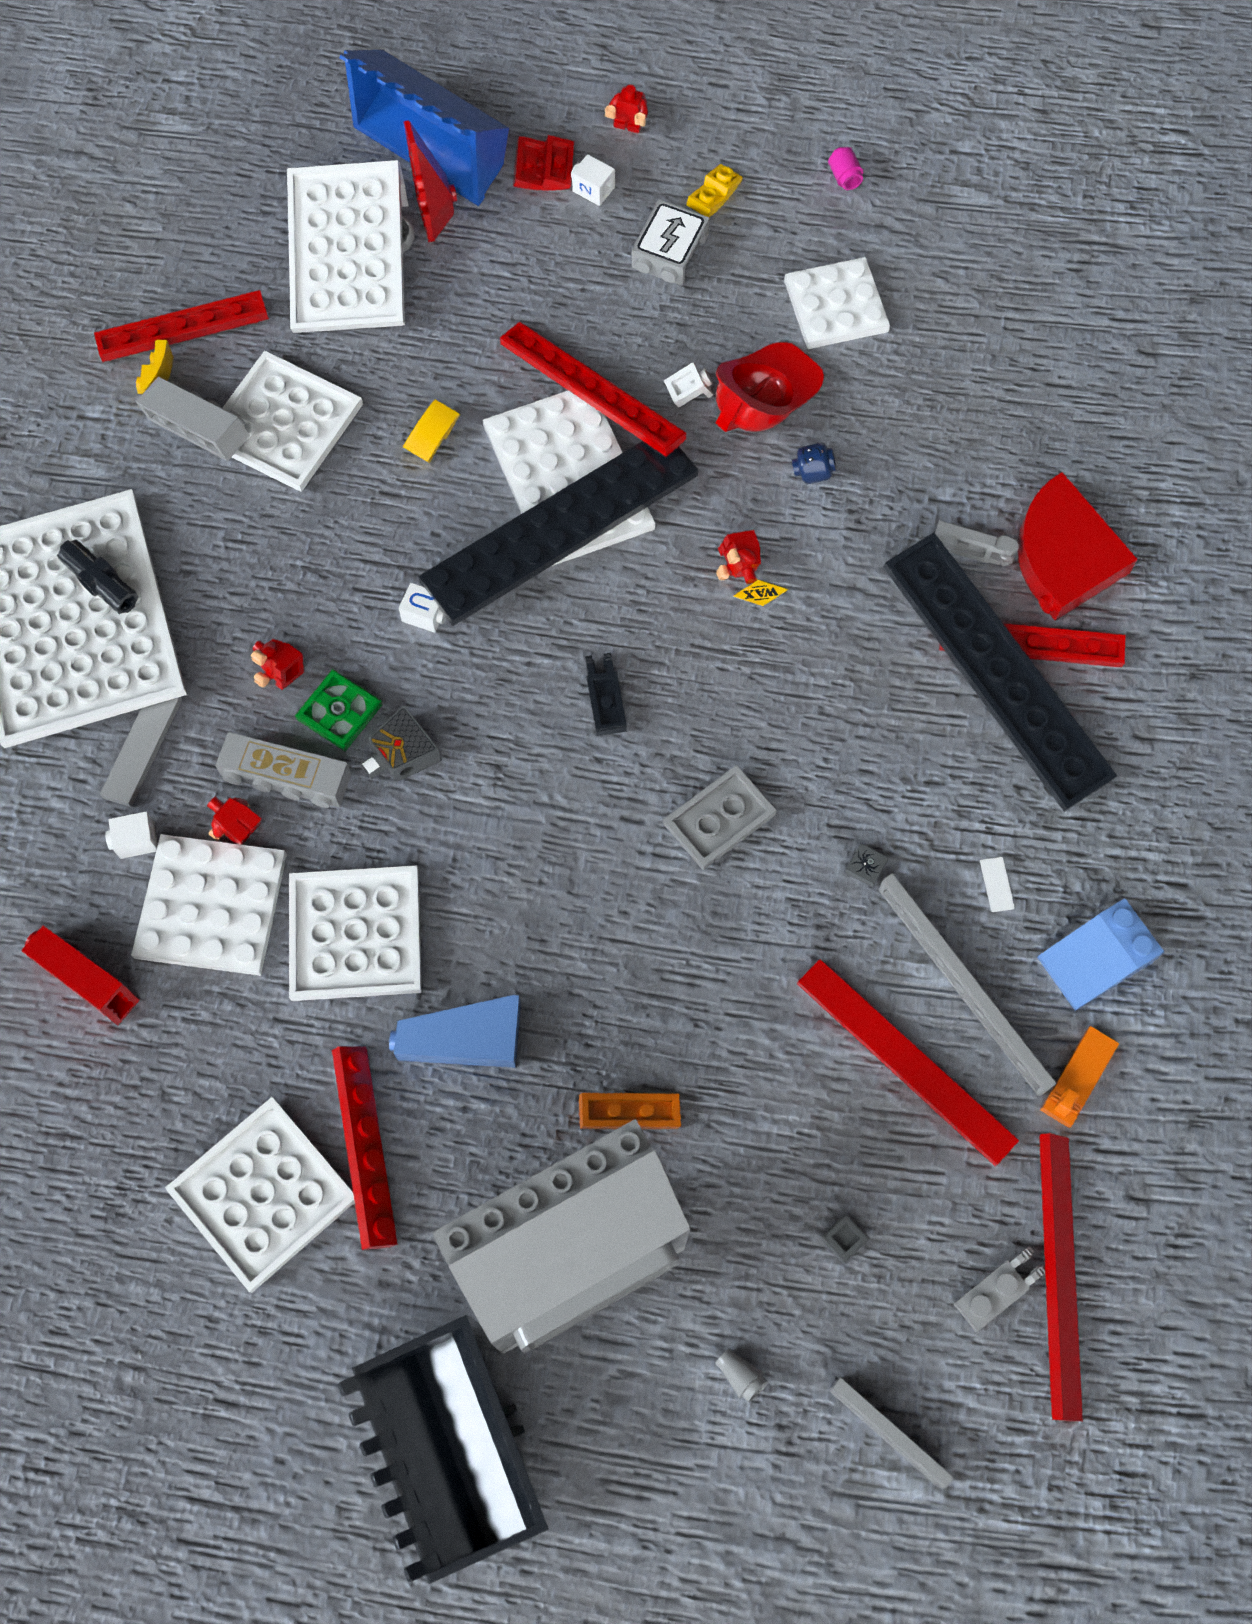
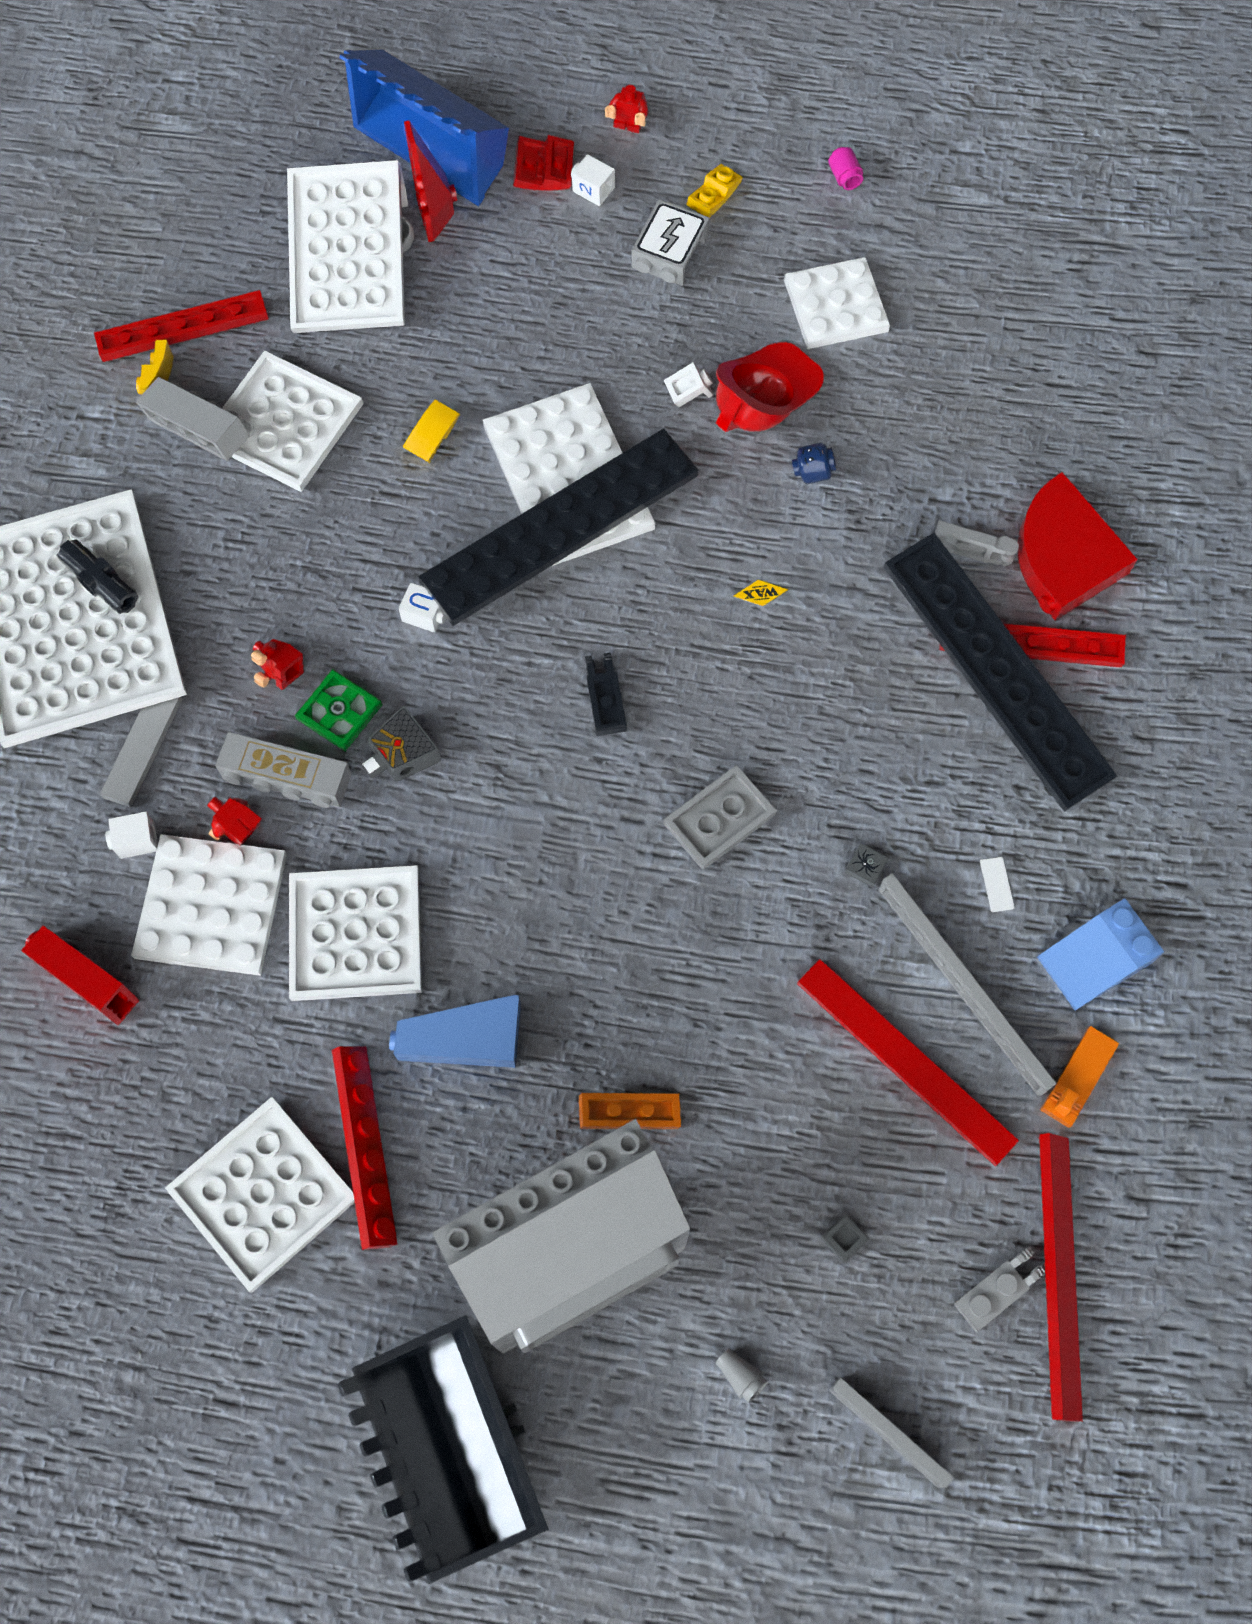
red tile [500,321,686,457] -> none
red piece [716,530,761,584] -> none

